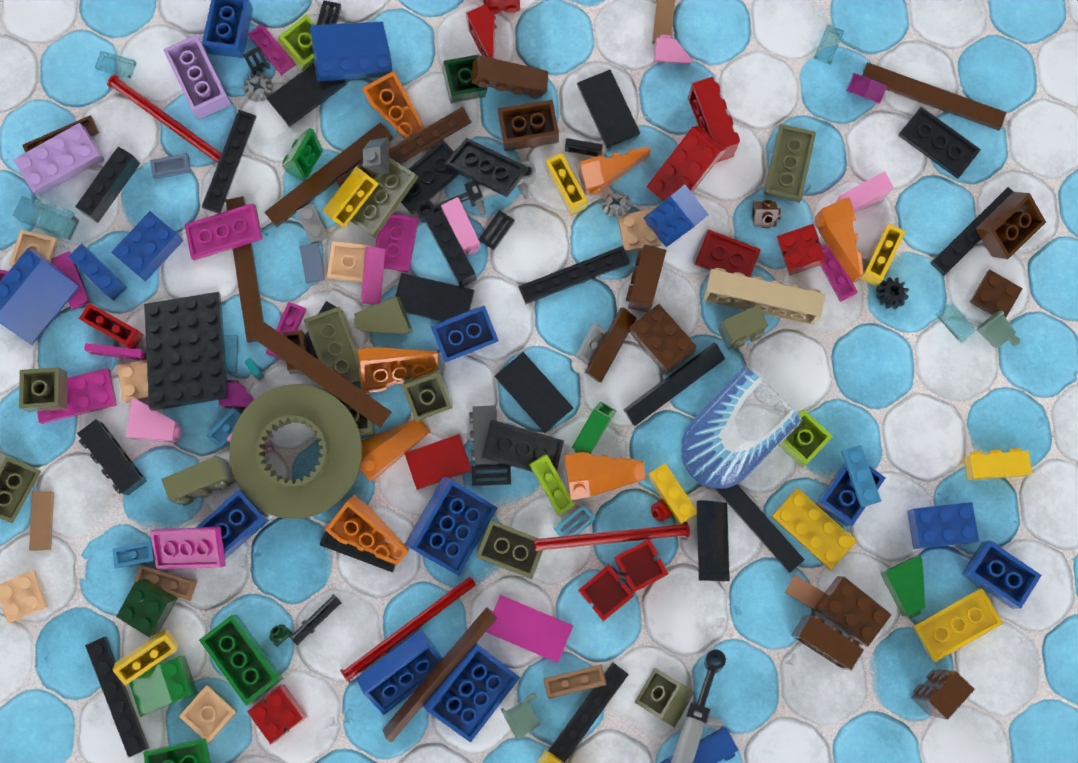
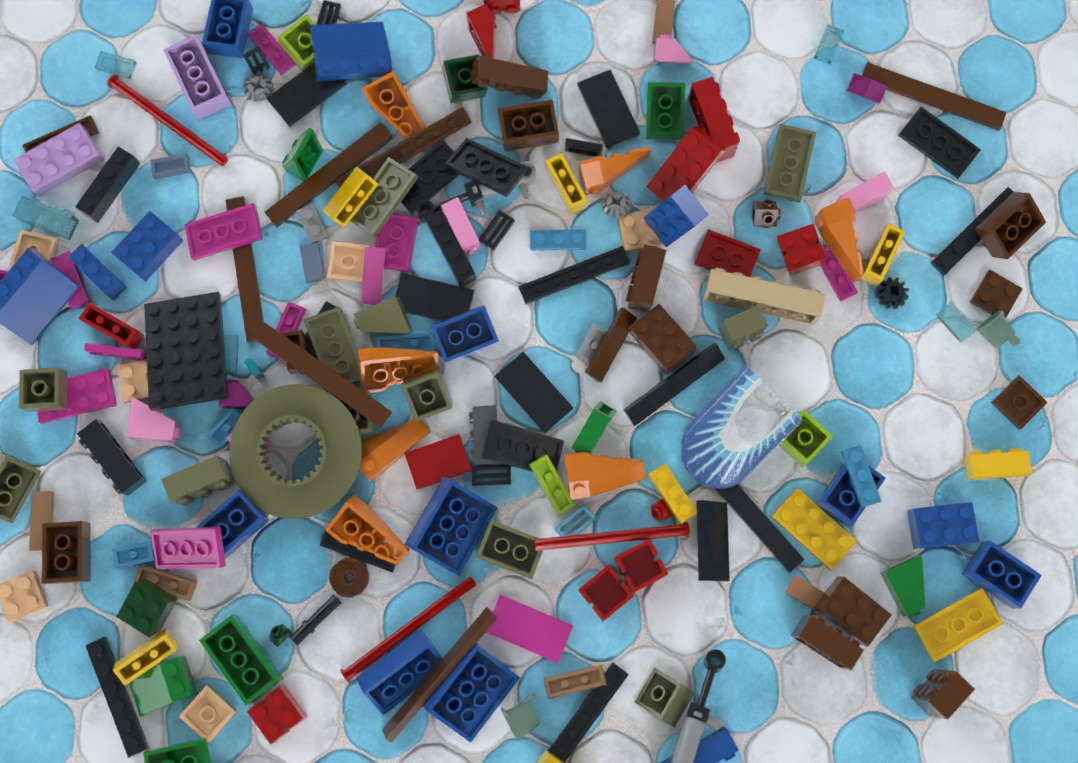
black tile [202,110,256,214] -> none
dark grey slope [363,137,389,176] -> none
none -> reddish brown brick [42,521,90,584]
none -> reddish brown plate [329,558,370,598]
none -> dark azure plate [376,332,435,351]
none -> dark azure plate [530,230,587,251]
none -> green slope [646,82,685,140]
none -> reddish brown plate [991,375,1048,430]

